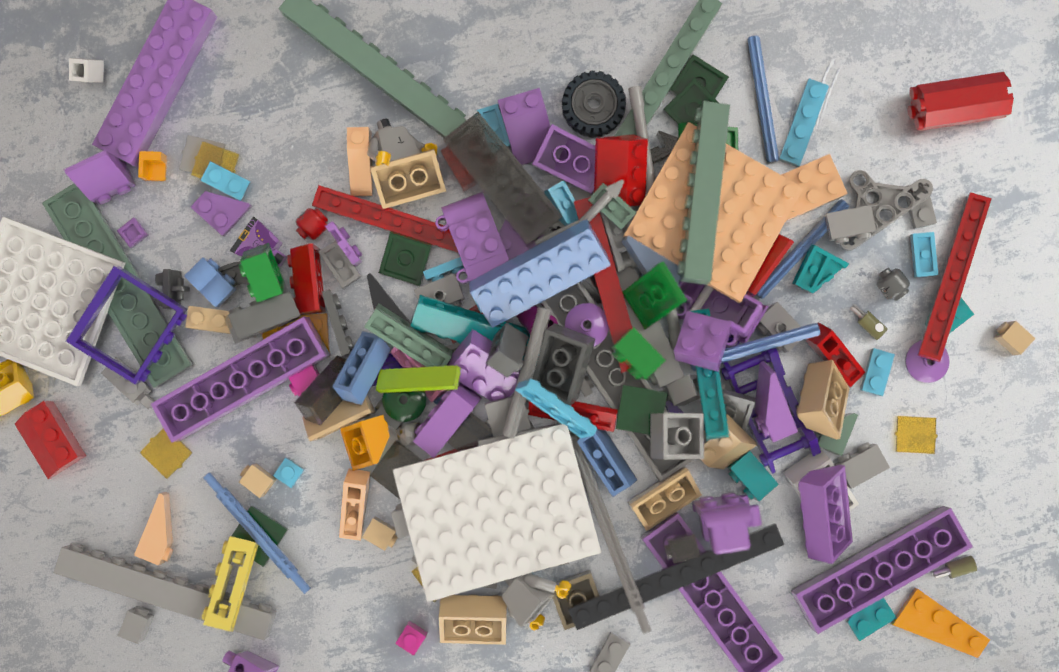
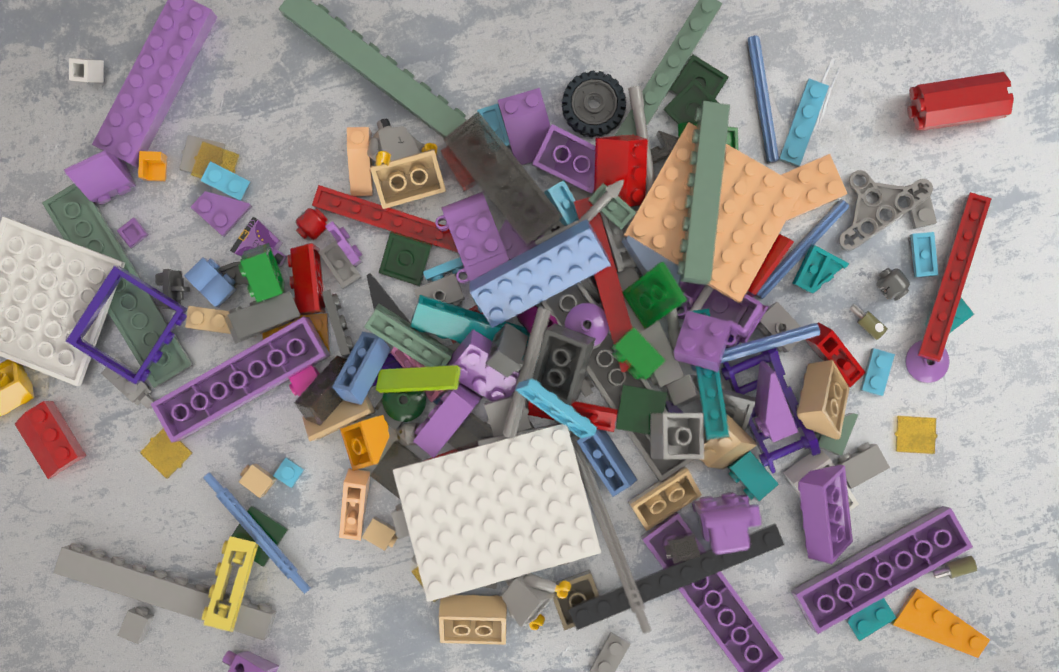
light nougat slope [134,492,173,565] -> none
dark pink brick [395,621,428,656] -> none
light grey brick [825,205,876,244] -> none
tan brick [994,321,1036,355] -> none

